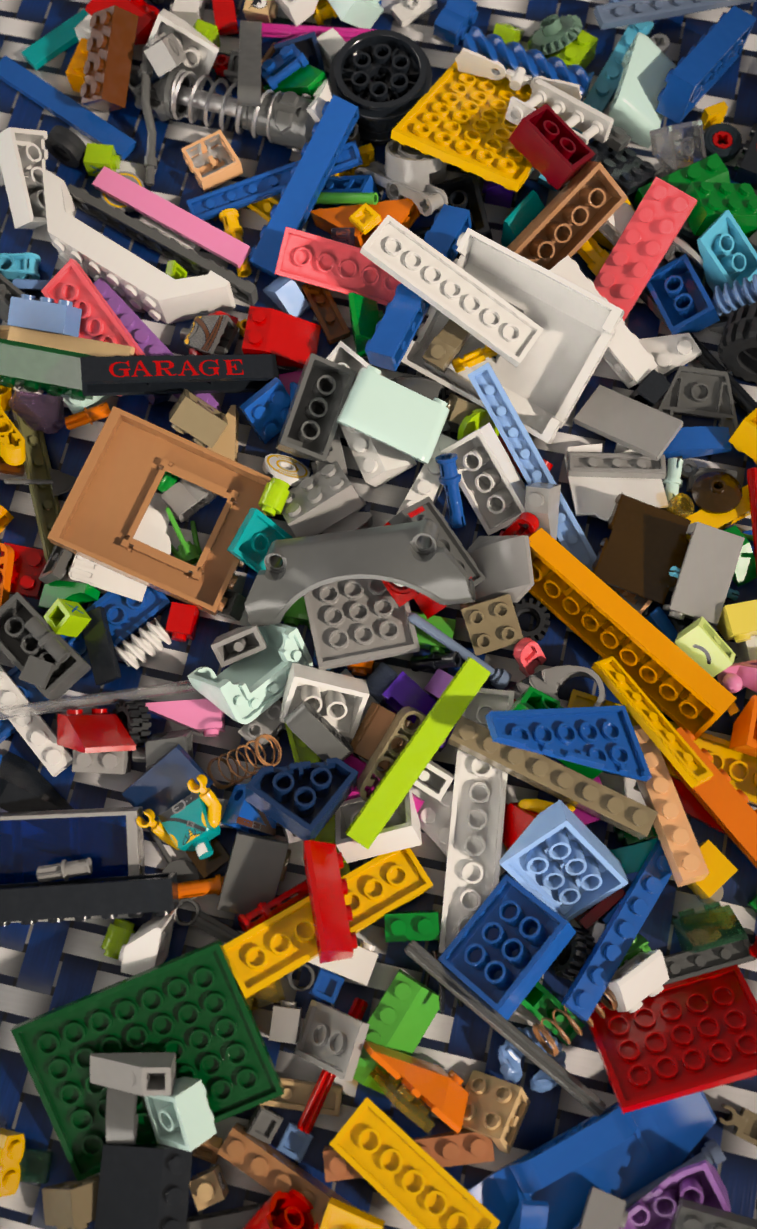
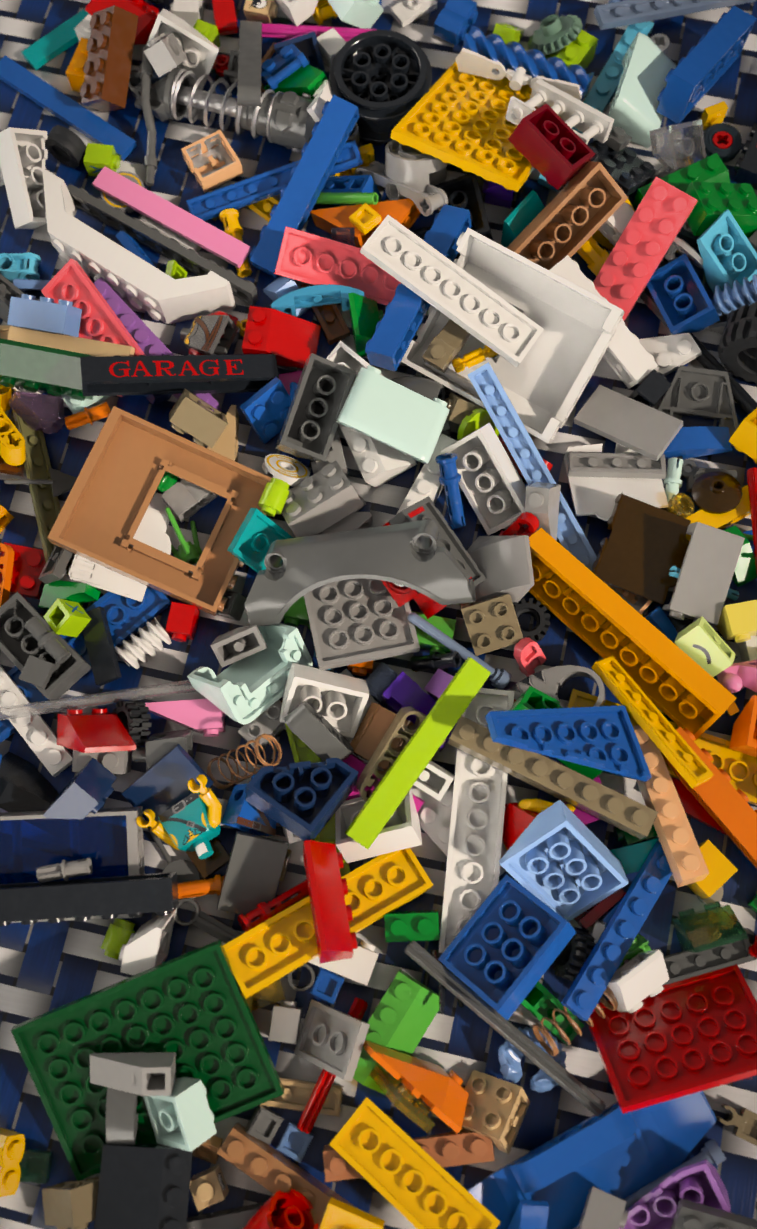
none -> dark blue slope [43,758,117,819]
none -> blue plate [116,231,157,268]
none -> dark azure slope [271,285,365,317]

